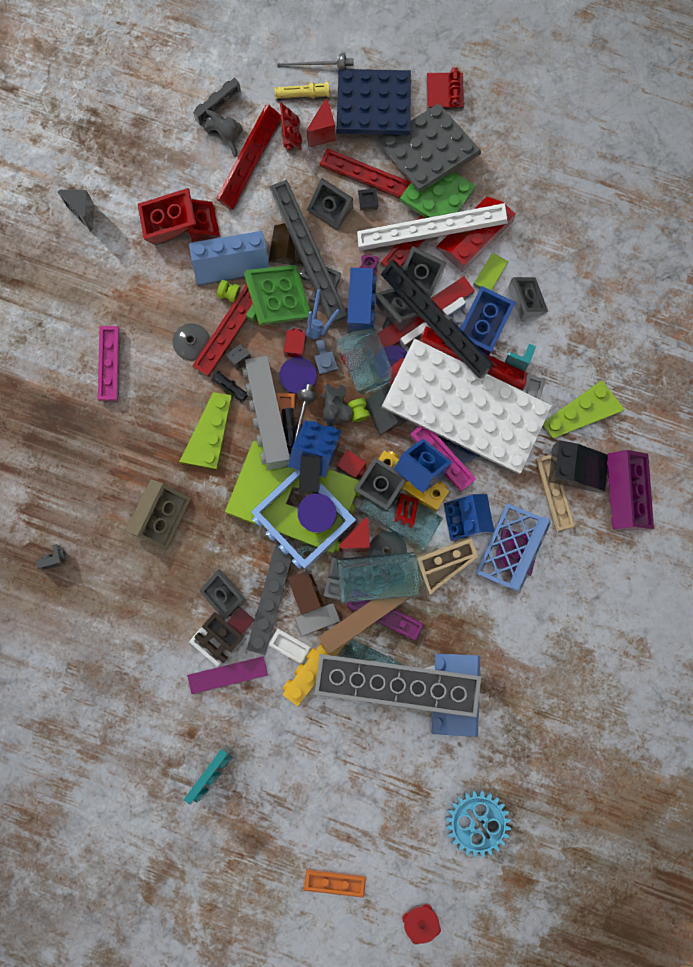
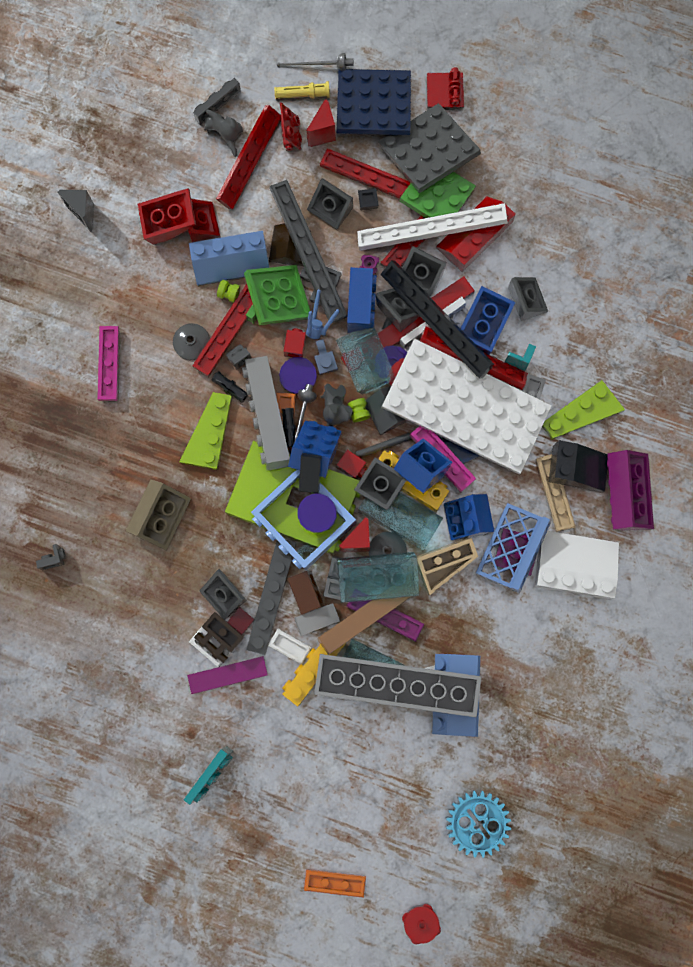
red tile [394,493,418,528] -> none
lime tile [474,252,508,290] -> none
none -> dark grey bar [356,433,412,458]
none -> white slope [534,531,619,600]

